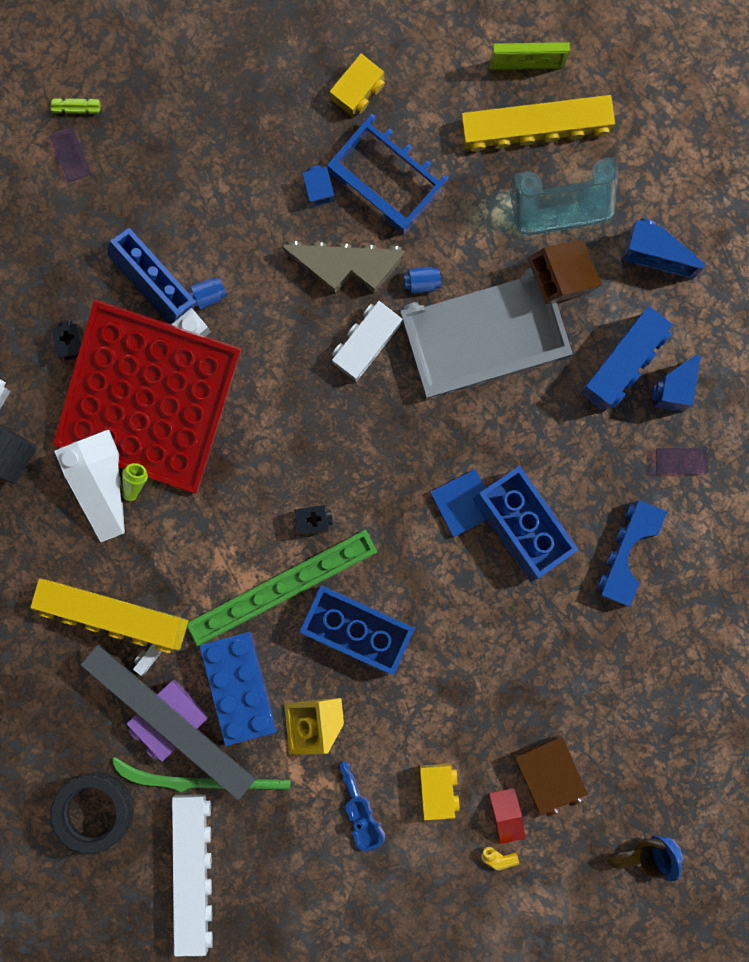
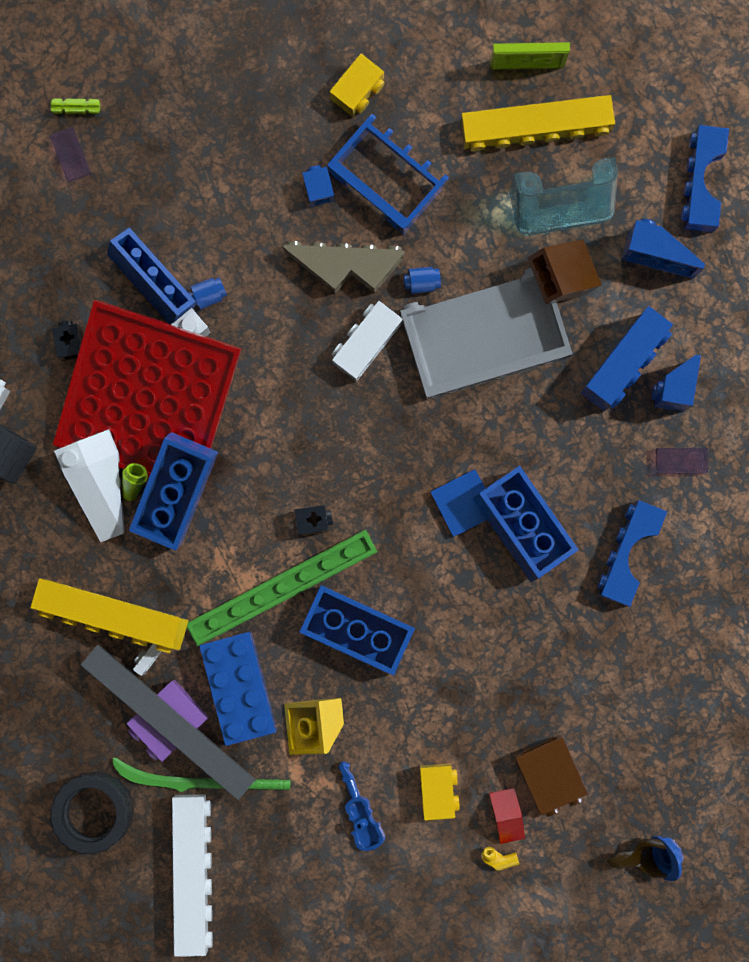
none -> blue brick [129,432,218,551]
none -> blue arch [681,125,729,232]

